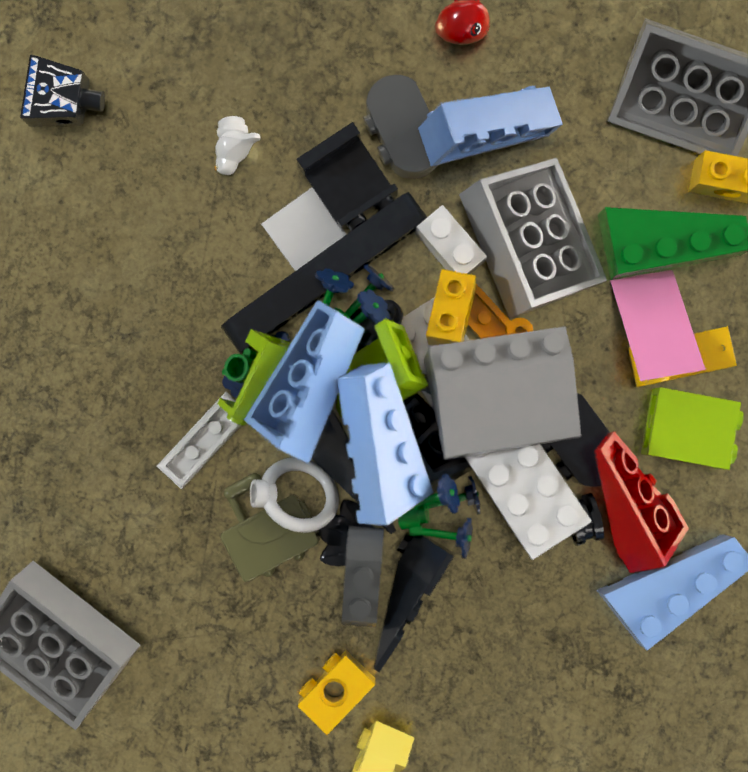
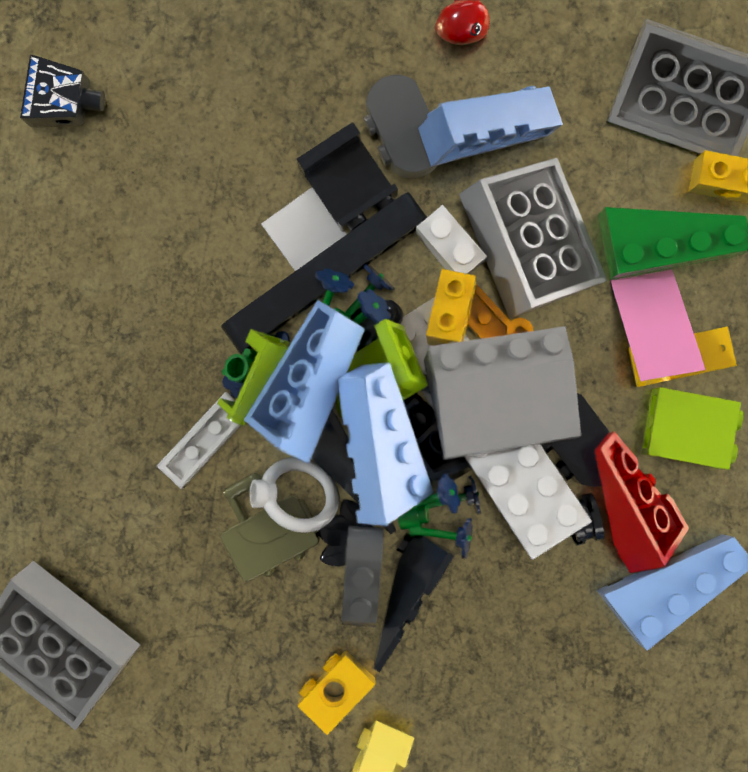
white animal [215,116,261,175] -> none

